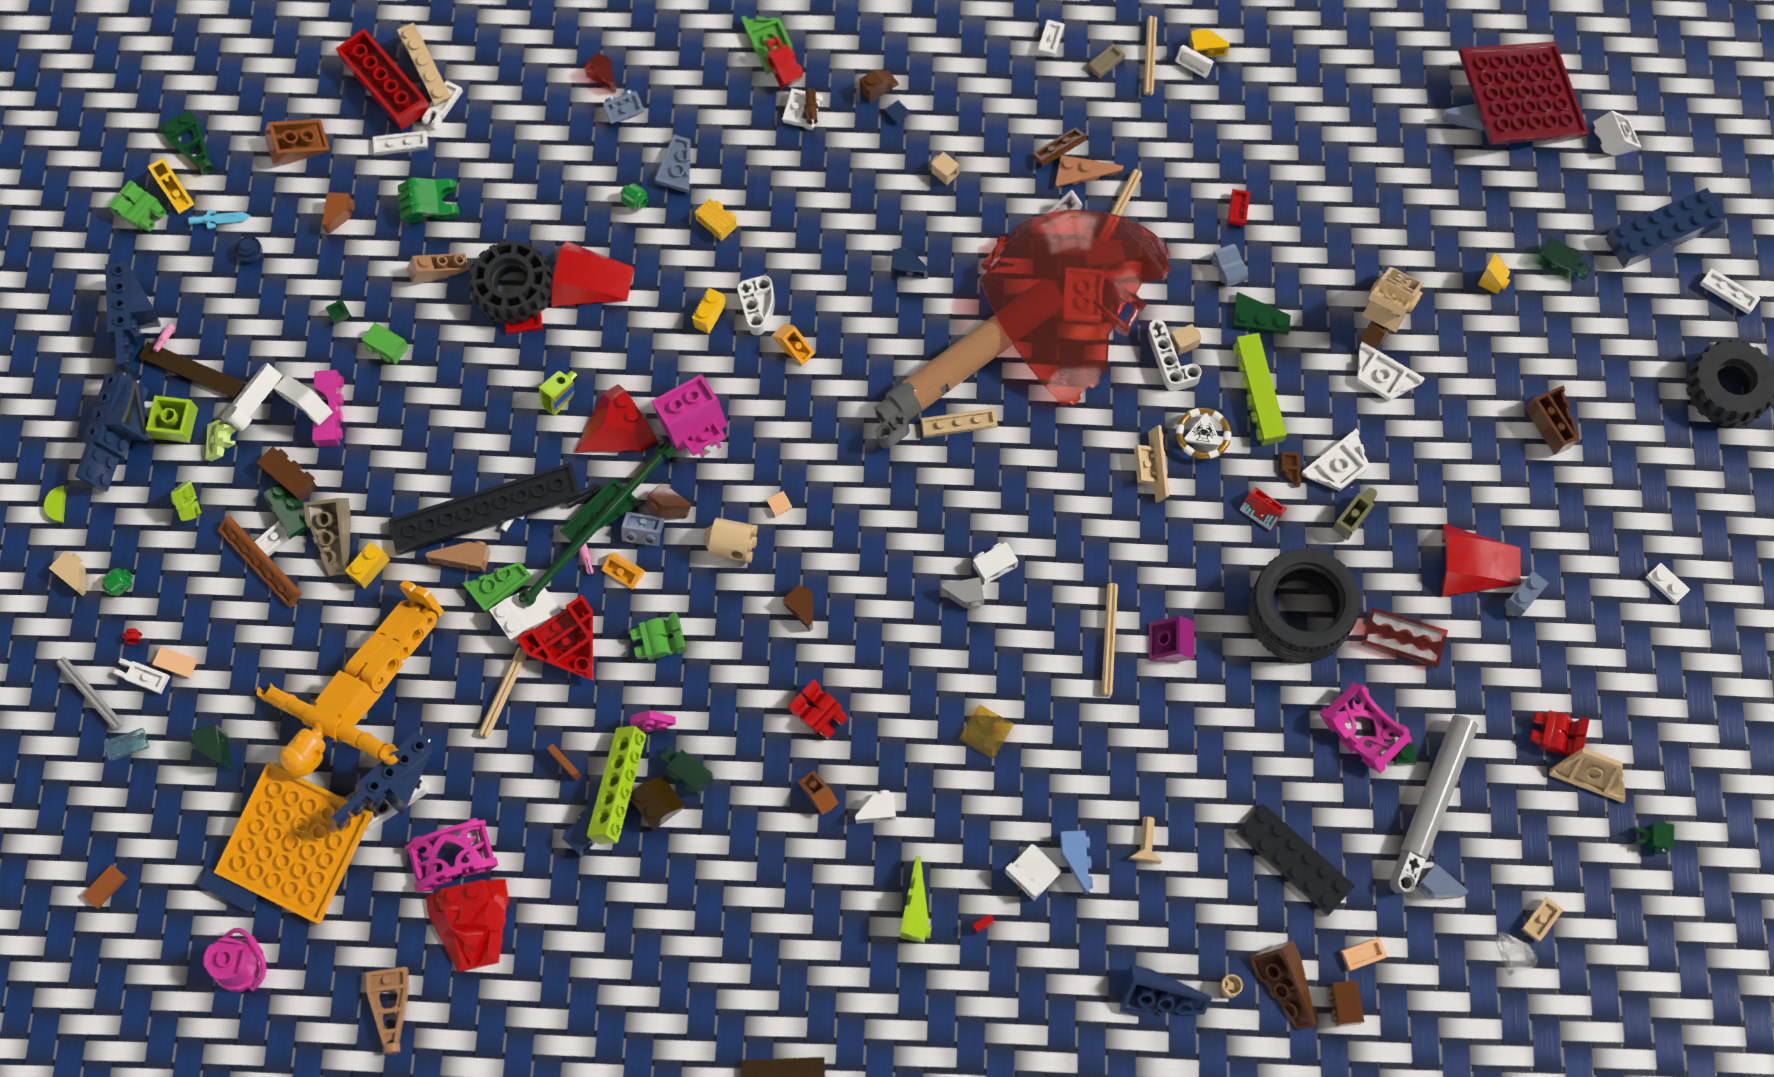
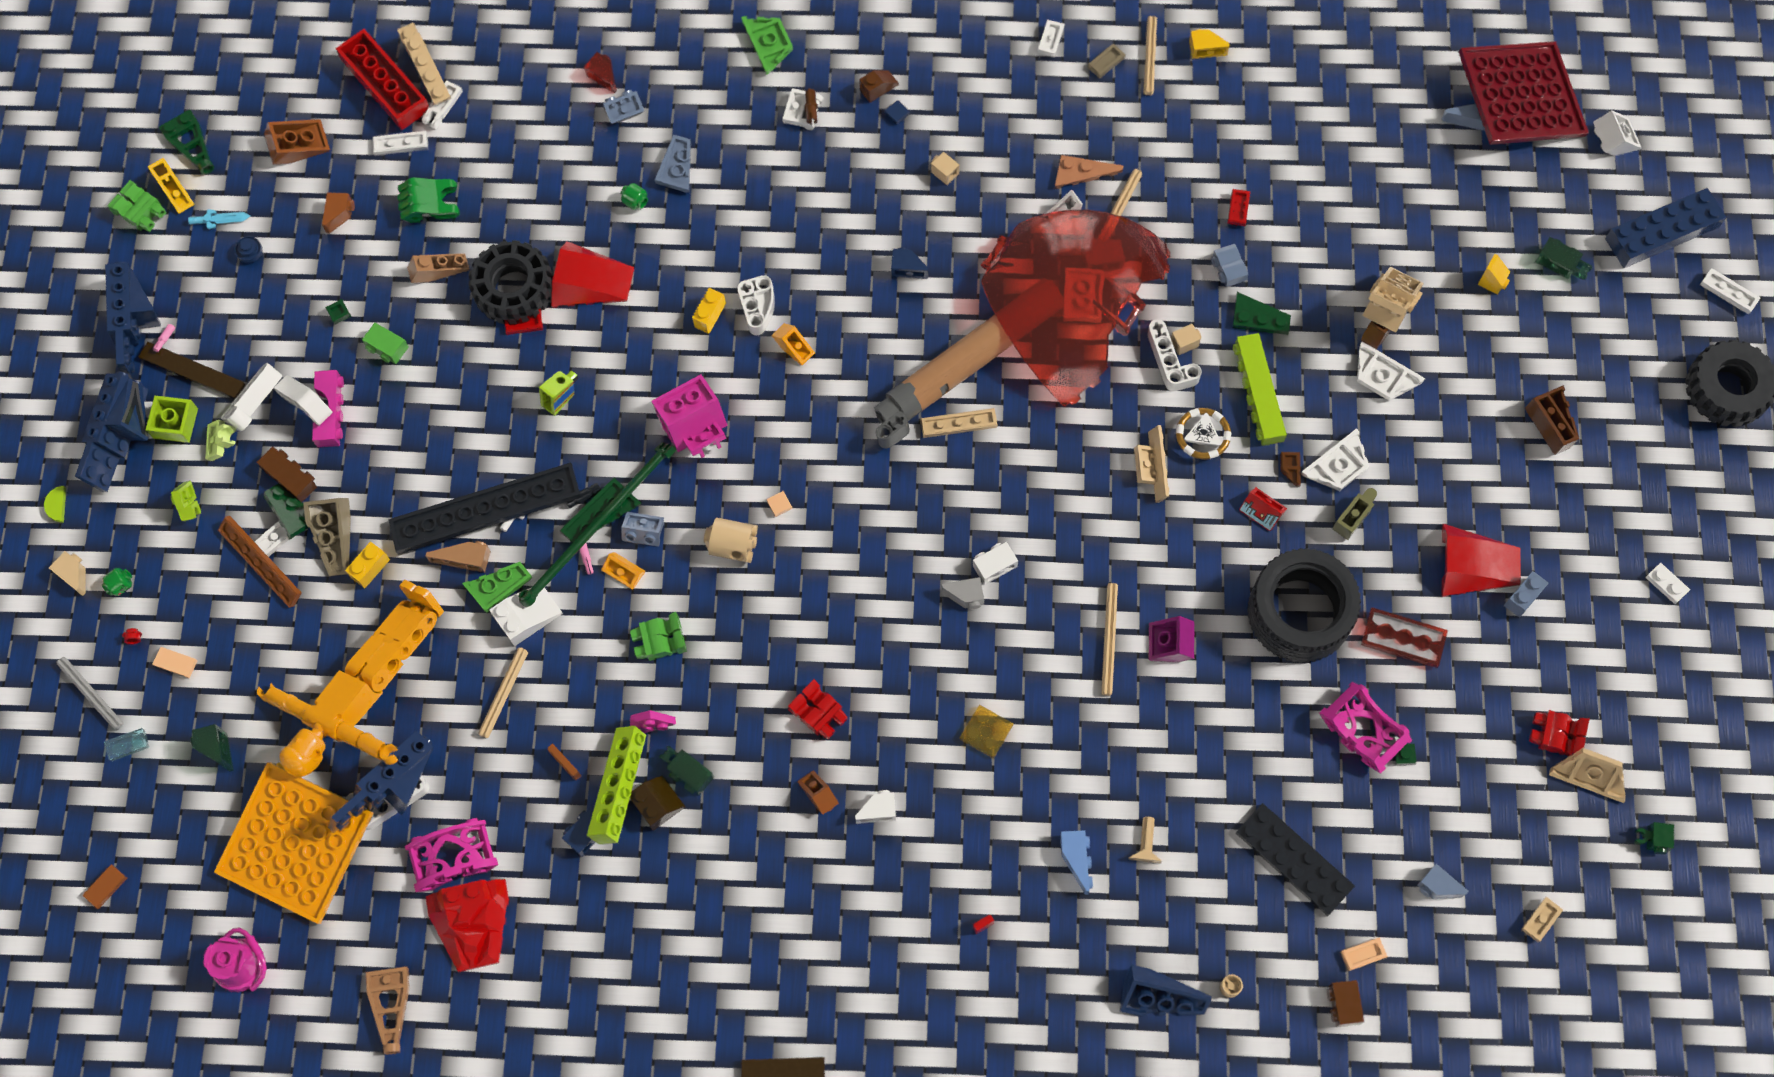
white hinge [113,658,170,694] -> none
dark blue tile [197,867,260,913] -> none
red wedge [516,595,593,681] -> none
red wedge [575,384,658,453] -> none
reddish brown slope [645,483,692,518] -> none
yellow brick [695,198,737,241] -> none
red brick [765,35,803,89] -> none
reddish brown slope [782,584,814,631] -> none
lime wedge [900,855,932,943] -> none
white bracket [1005,844,1061,901] -> none
reddish brown tile [1032,127,1087,167] -> none
white plate [1175,45,1214,78] -> none
reddish brown wedge [1249,940,1317,1030] -> none
light grey piece [1390,715,1478,893] -> none
clear slope [1493,932,1537,975] -> none

